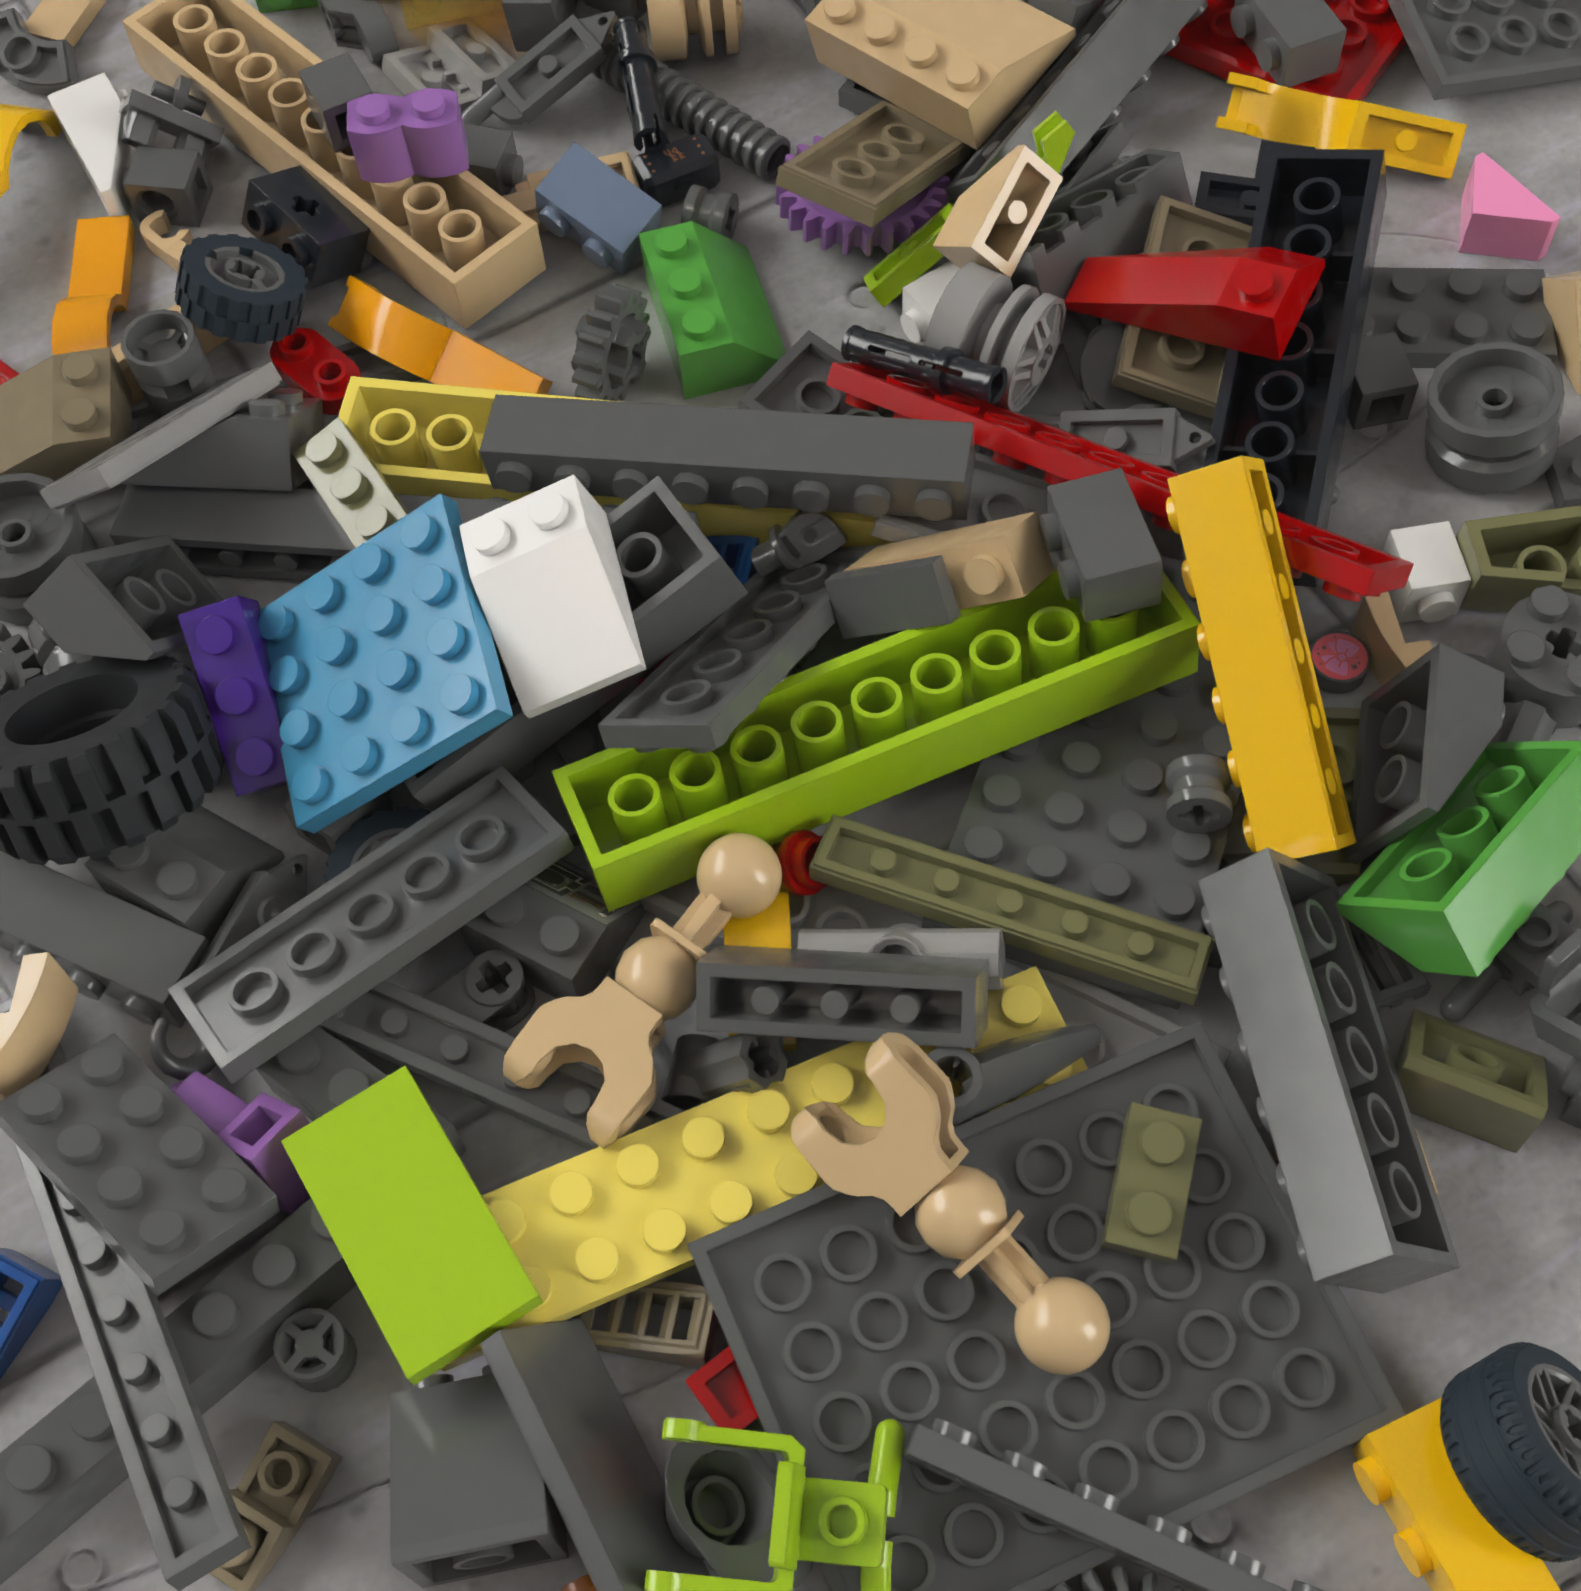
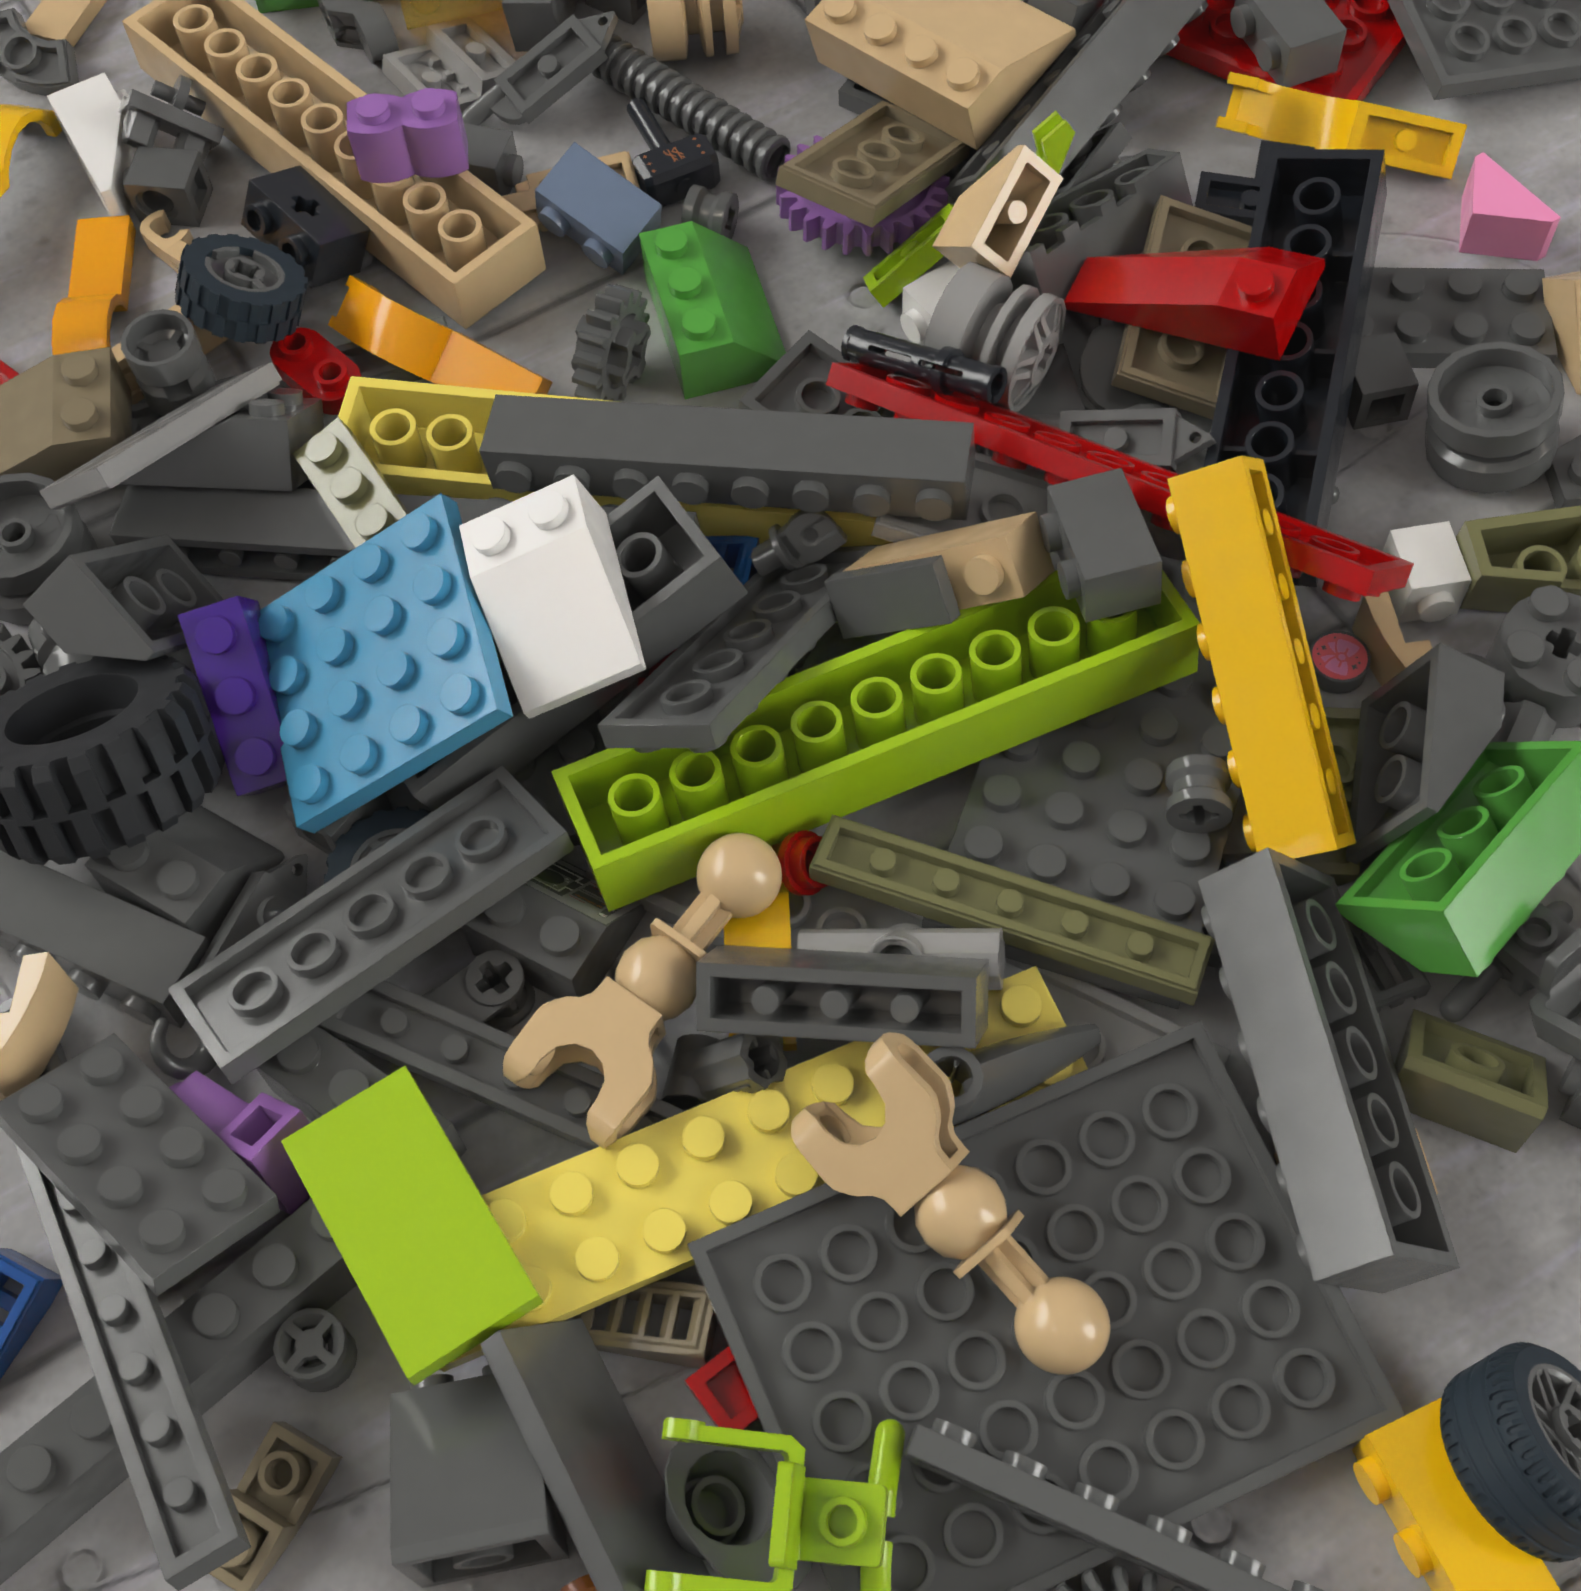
dark grey brick [299,52,373,152] -> none
black pin [613,16,668,154] -> none
olive plate [1100,1102,1202,1264] -> none

